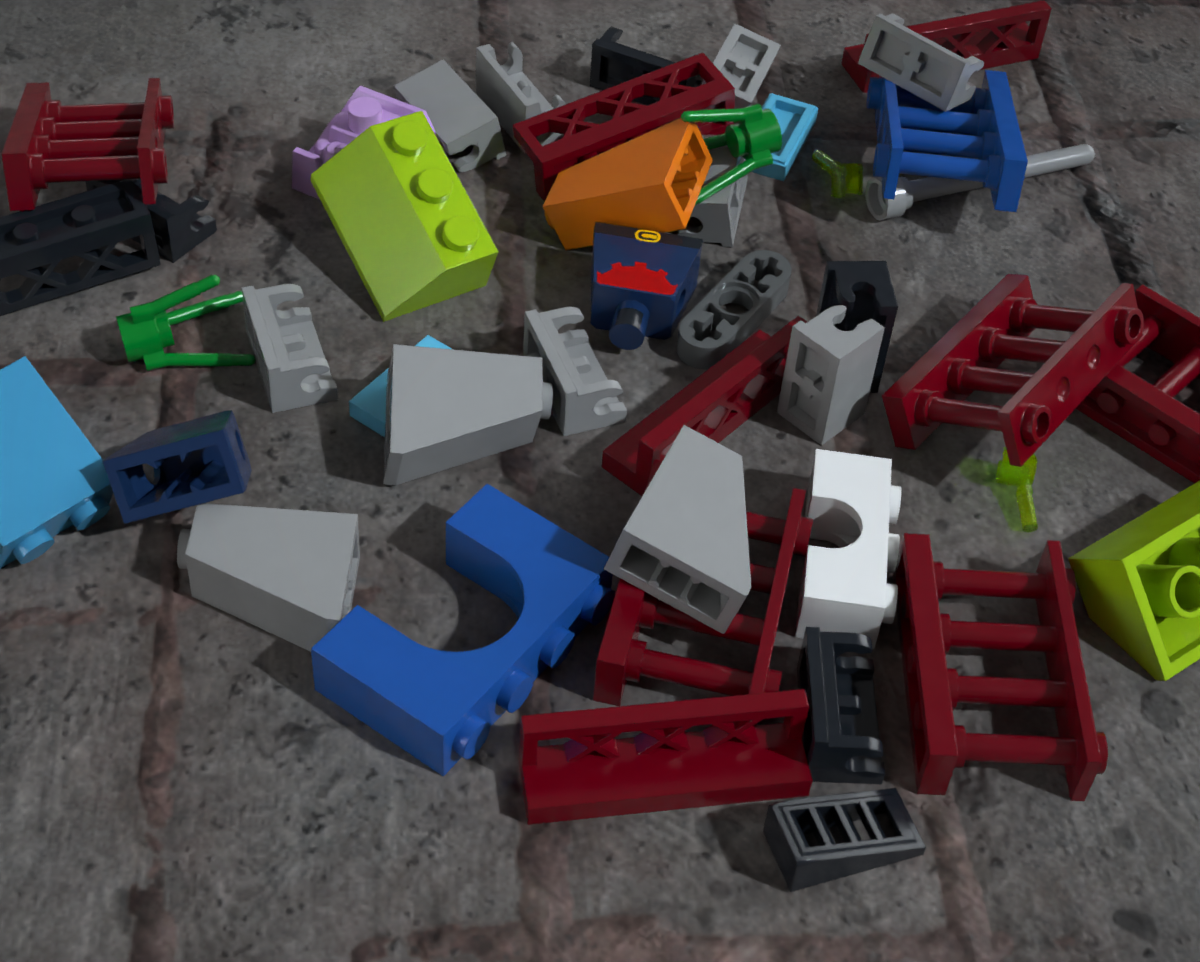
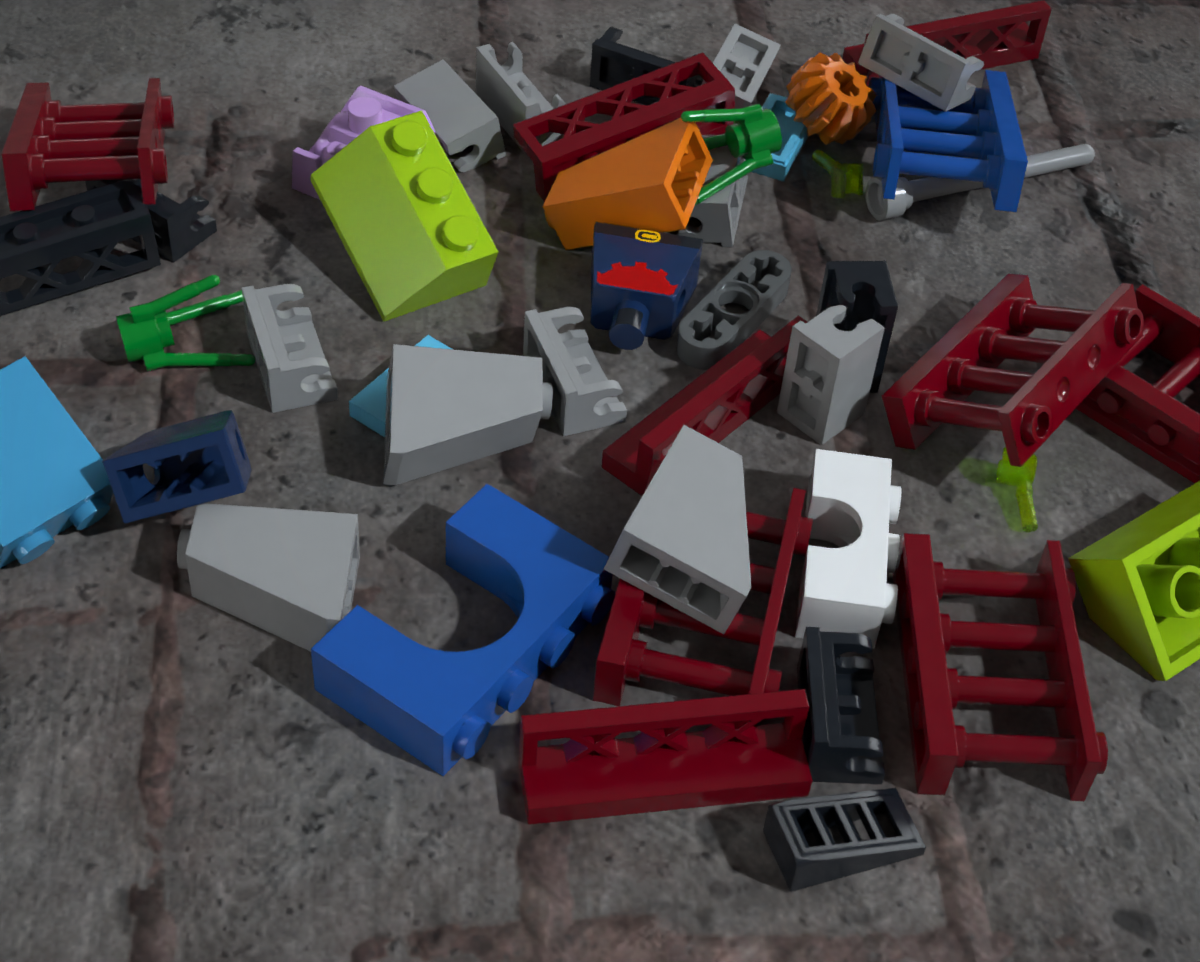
none -> orange gear [785,53,877,145]

